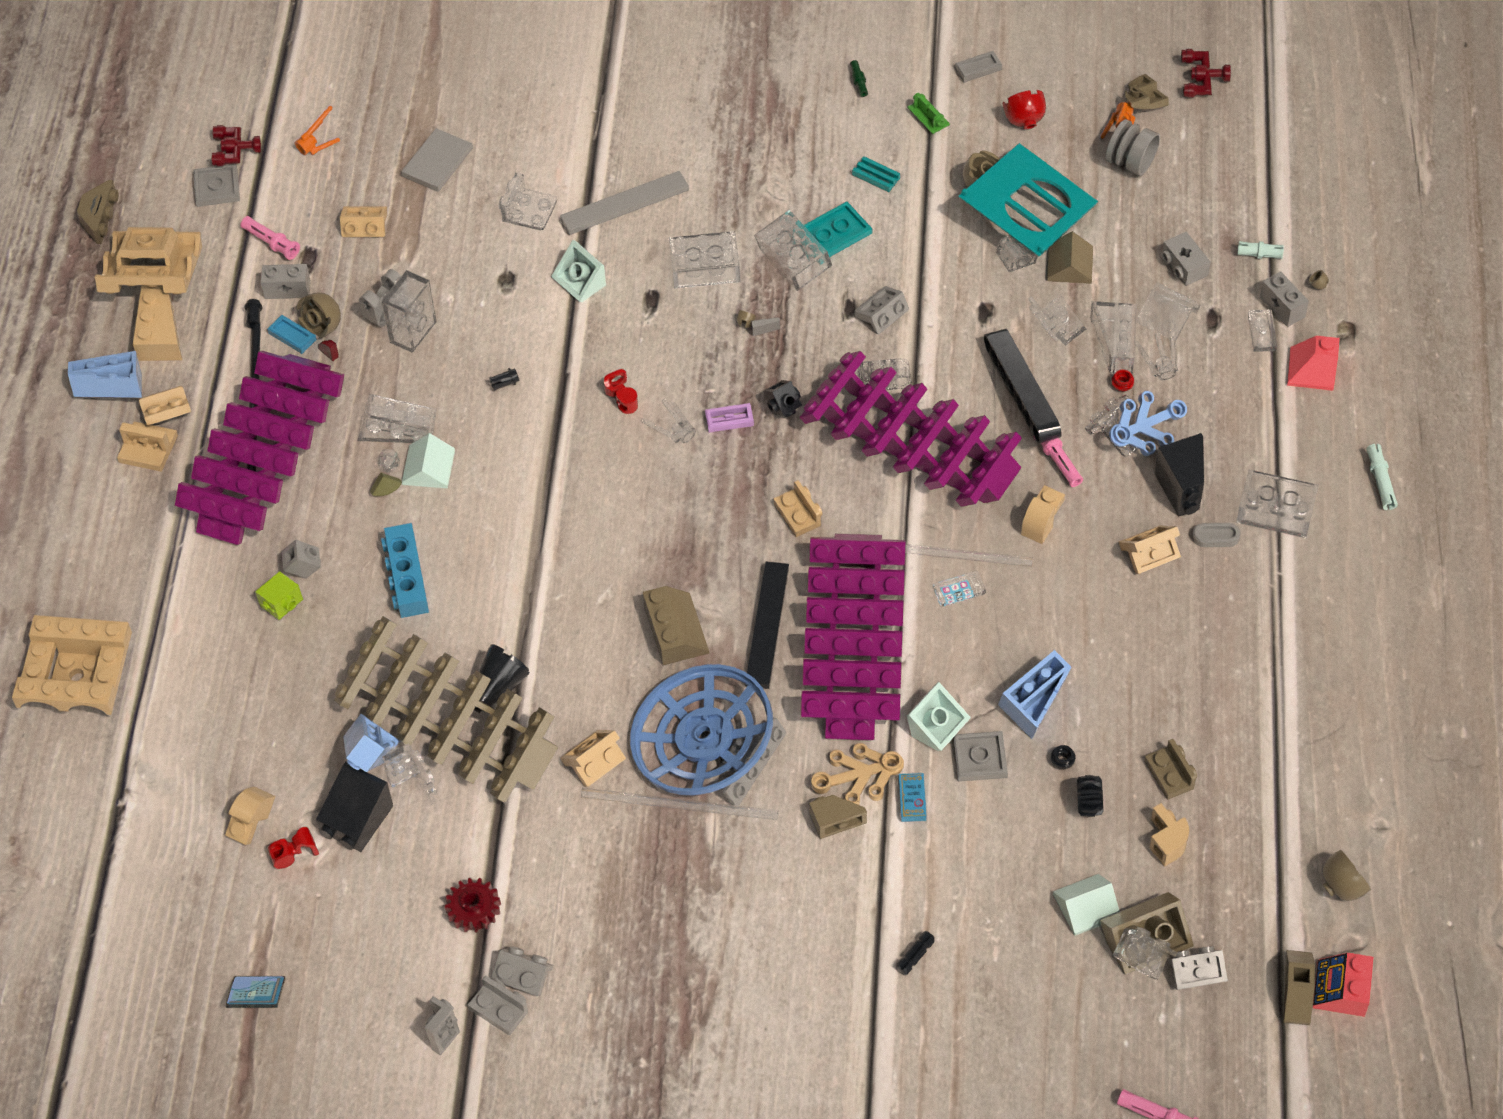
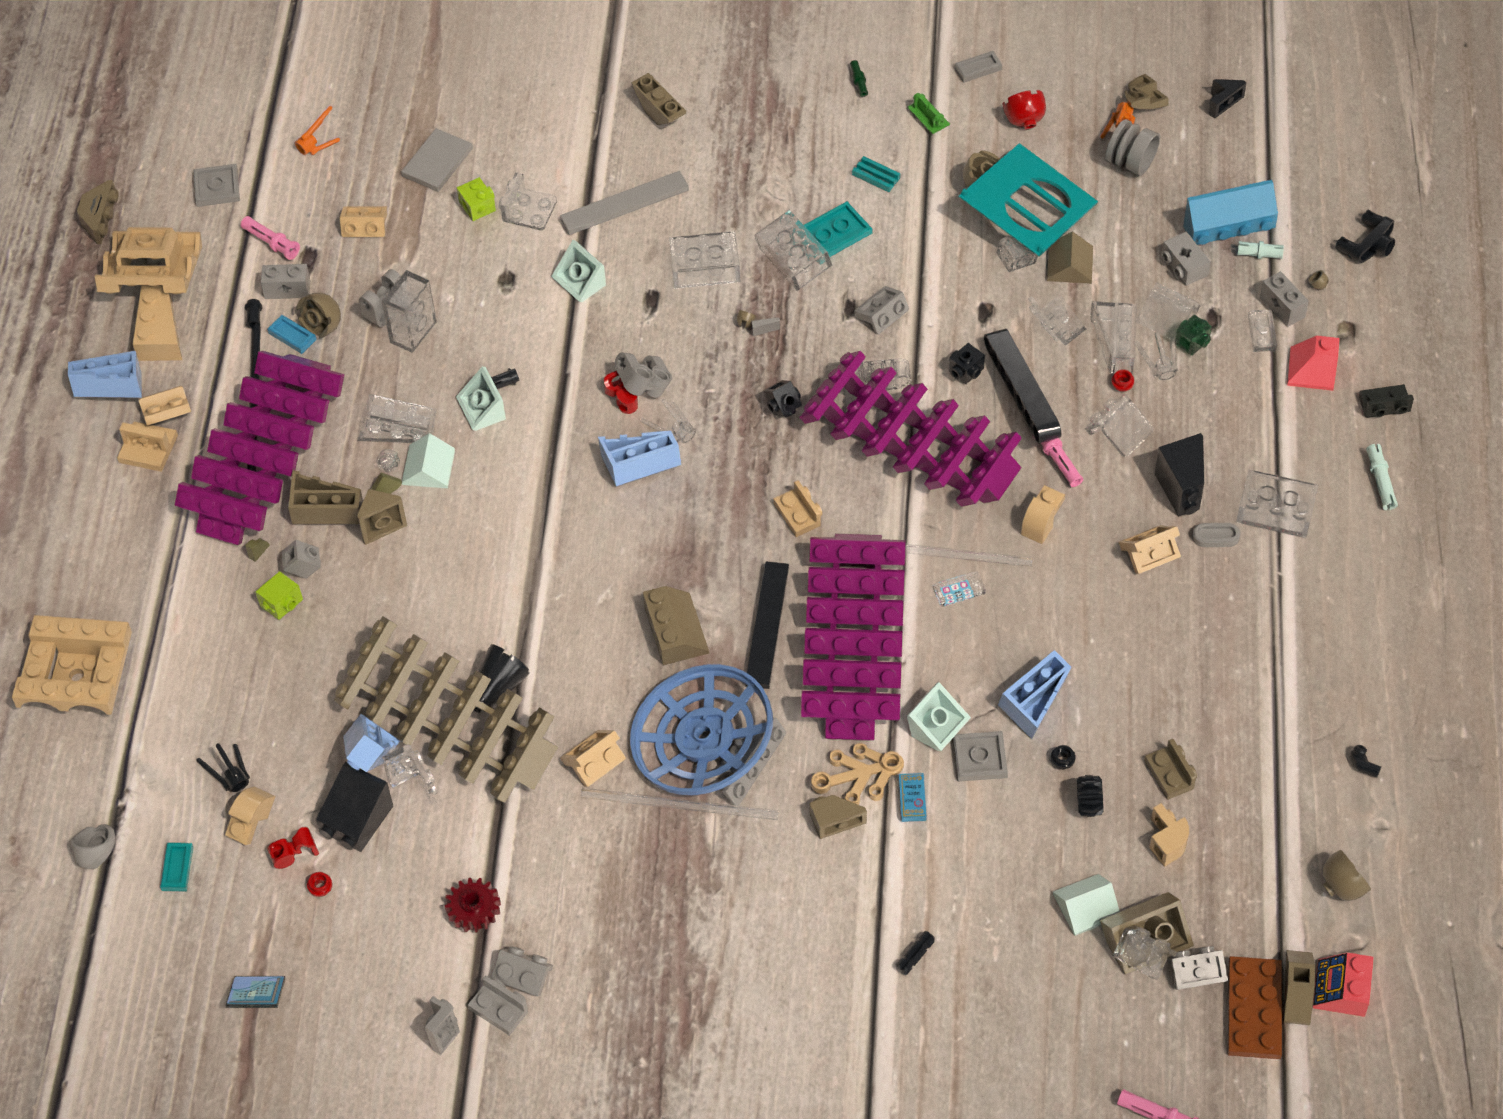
dark red piece [212,125,261,167] -> none
dark red tile [318,339,339,361] -> none
dark azure brick [381,523,429,618] -> none
lavender tile [705,403,754,433] -> none
light blue plant [1109,391,1187,456] -> none
dark red piece [1181,49,1231,98] -> none
none -> light grey hair [71,824,115,870]
none -> teal tile [160,843,193,892]
none -> black plant [196,743,250,792]
none -> olive tile [245,538,270,562]
none -> dark tan wedge [288,470,363,524]
none -> red plate [307,872,333,897]
none -> dark tan slope [357,489,407,545]
none -> lime head [456,177,496,221]
none -> light aqua slope [456,366,506,431]
none -> light blue wedge [598,430,681,486]
none -> light grey piece [615,352,672,398]
none -> dark tan slope [631,73,686,125]
none -> black brick [949,343,985,384]
none -> clear green brick [1175,314,1212,356]
none -> dark azure slope [1183,180,1278,245]
none -> black slope [1209,79,1247,119]
none -> dark orange plate [1228,956,1282,1059]
none -> black connector [1335,209,1395,263]
none -> black arm [1351,745,1382,778]
none -> pearl dark grey bracket [1359,384,1414,418]

